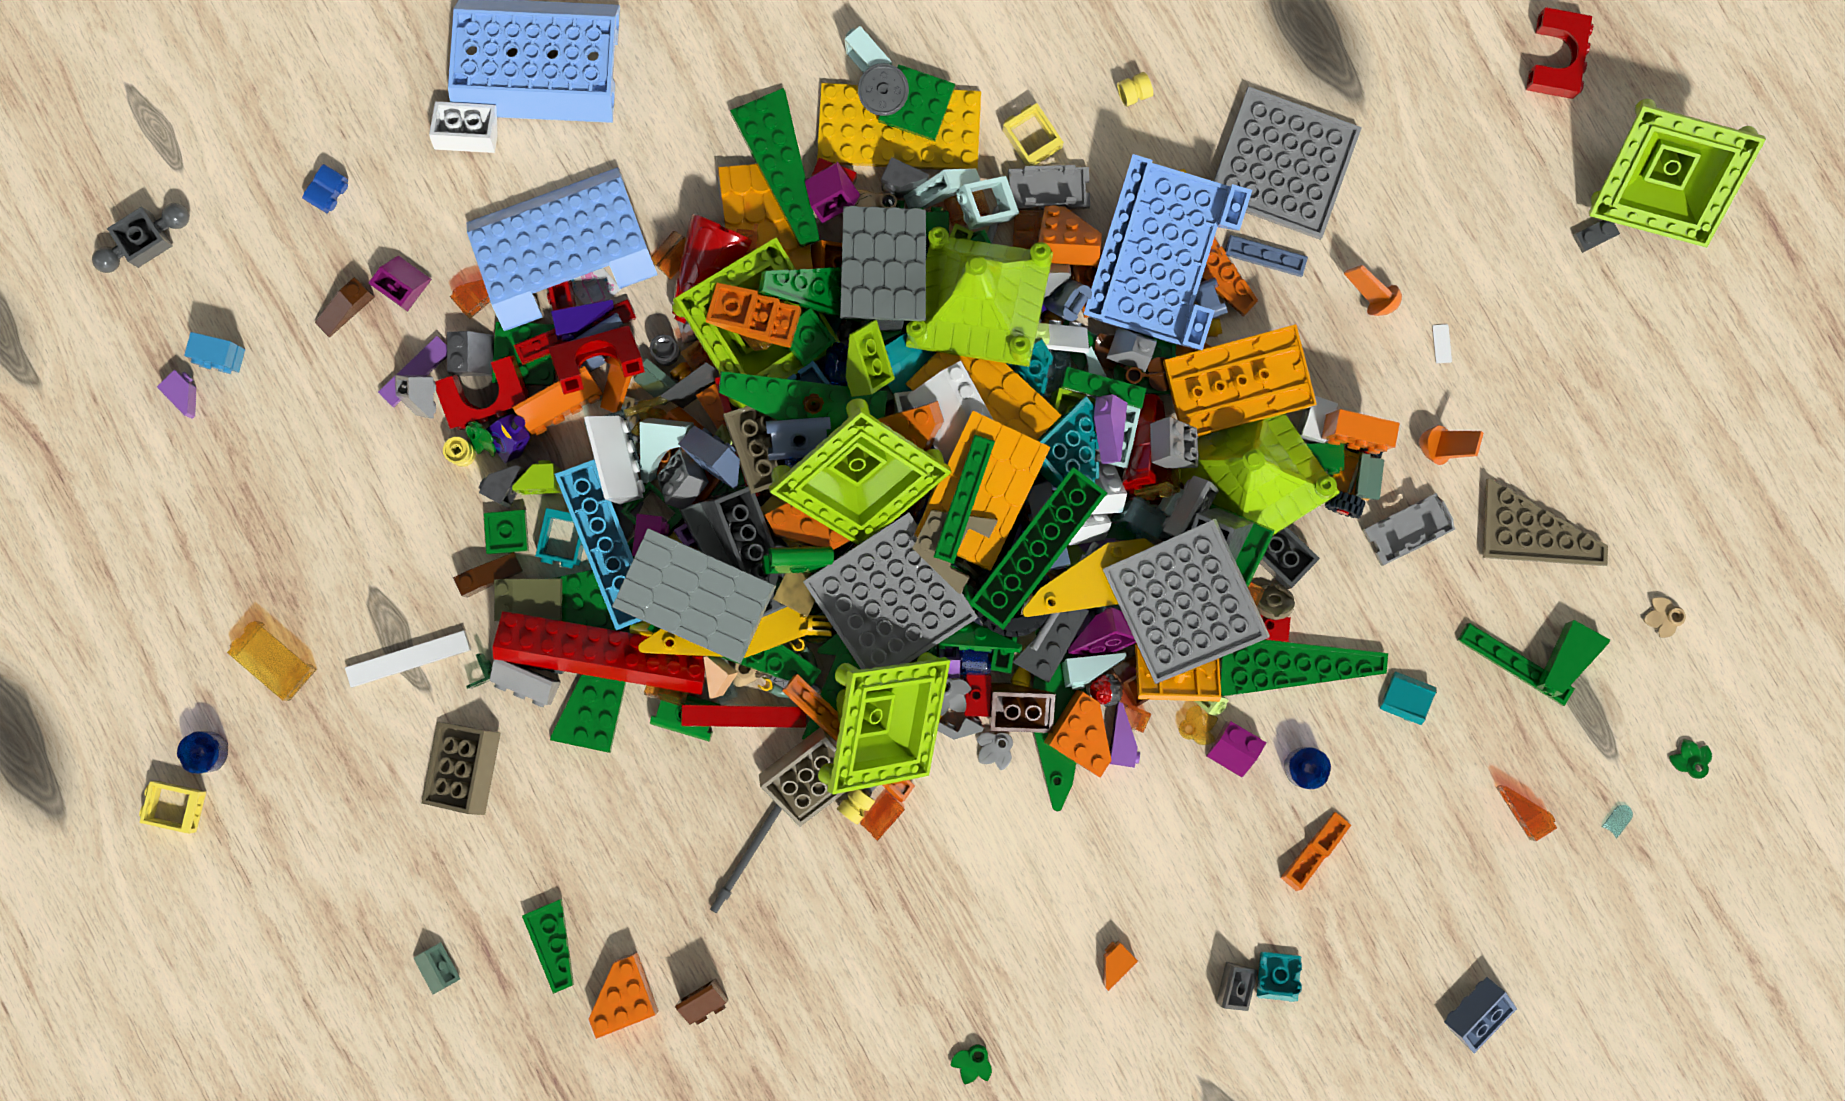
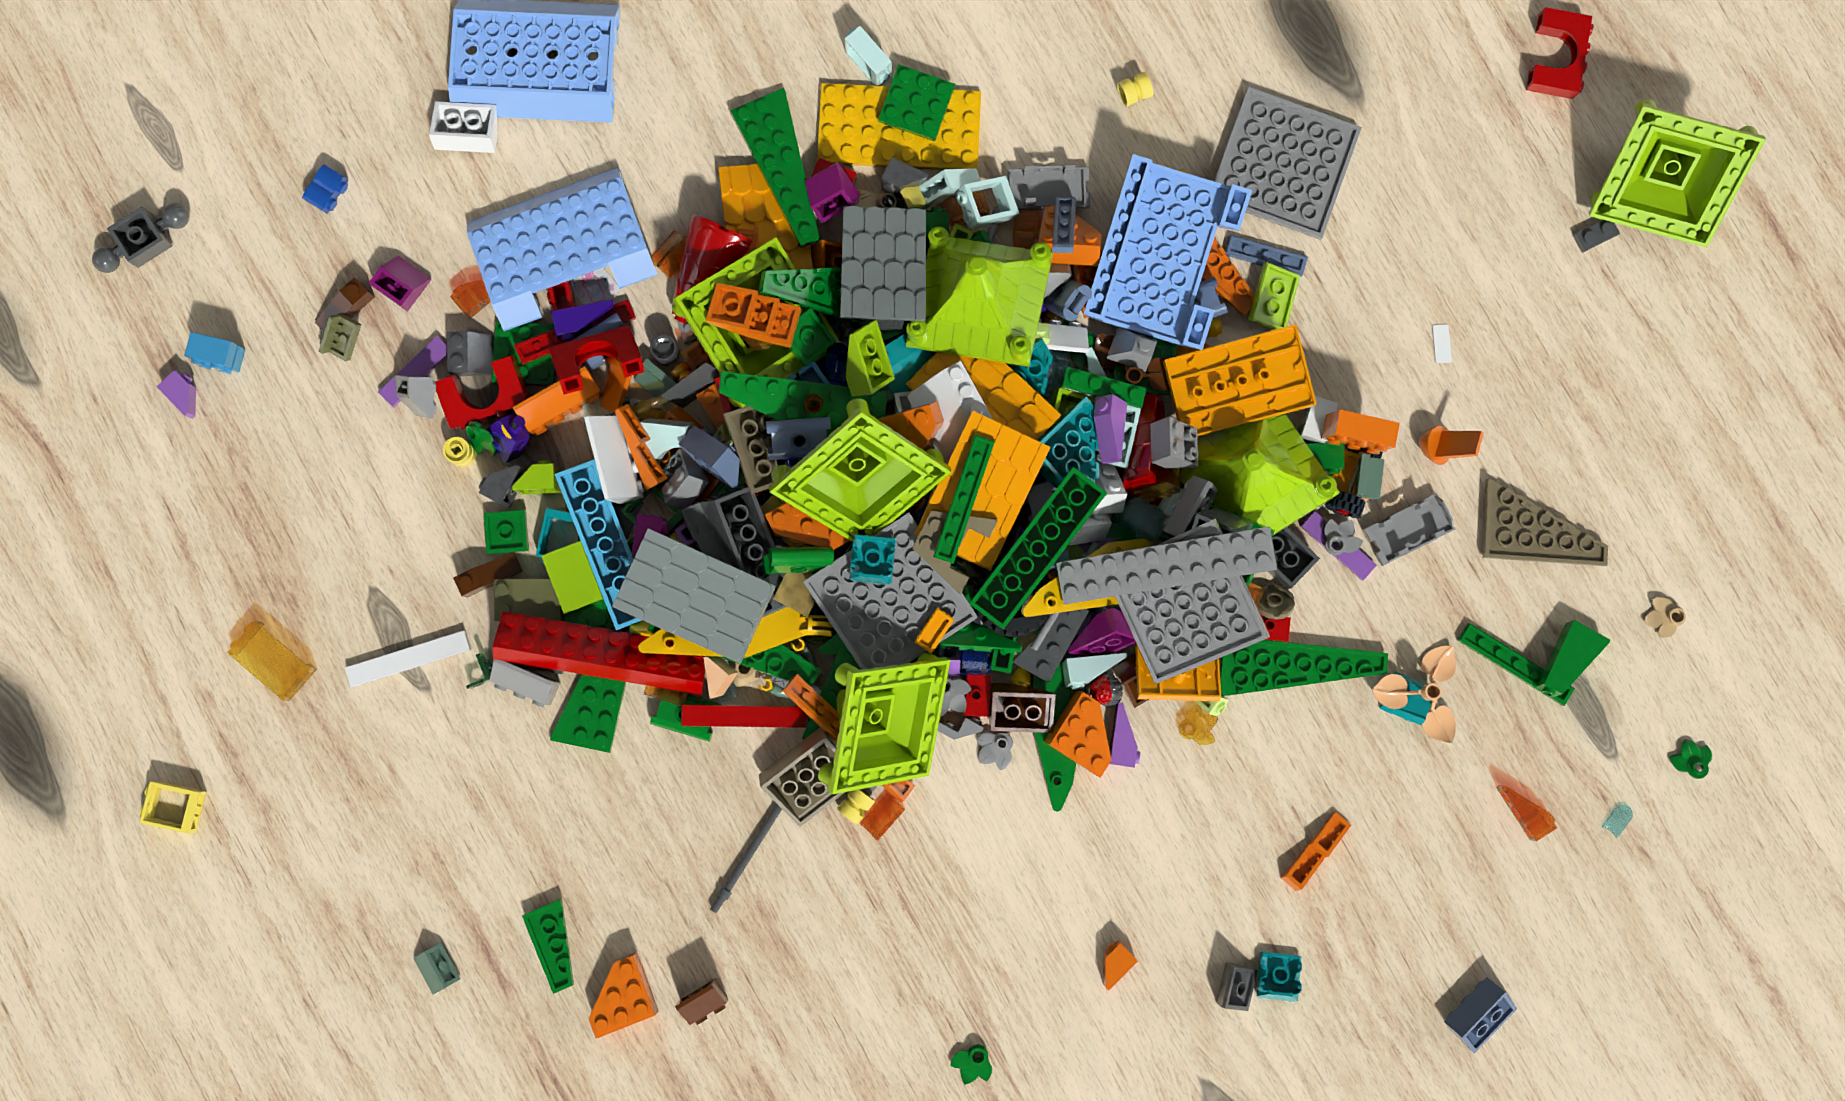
clear blue brick [177,731,228,774] -> none
dark tan slope [421,721,501,815] -> none
dark grey shield [858,63,909,116] -> none
light yellow window [1002,103,1064,166] -> none
clear orange panel [1124,703,1151,733] -> none
magenta slope [1206,721,1267,778] -> none
clear blue brick [1284,747,1331,789] -> none
orange piece [1344,265,1402,316] -> none
none -> olive bracket [319,313,362,362]
none -> lime tile [541,541,603,614]
none -> orange slope [615,404,667,491]
none -> teal slope [849,534,896,585]
none -> light yellow tile [900,186,927,209]
none -> light orange tile [914,607,955,654]
none -> sand blue tile [1052,197,1076,253]
none -> light grey plate [1056,526,1277,605]
none -> lime tile [1248,262,1300,330]
none -> medium lavender tile [1301,511,1377,581]
none -> light grey plate [1324,519,1363,555]
none -> light nougat plant [1372,646,1456,743]

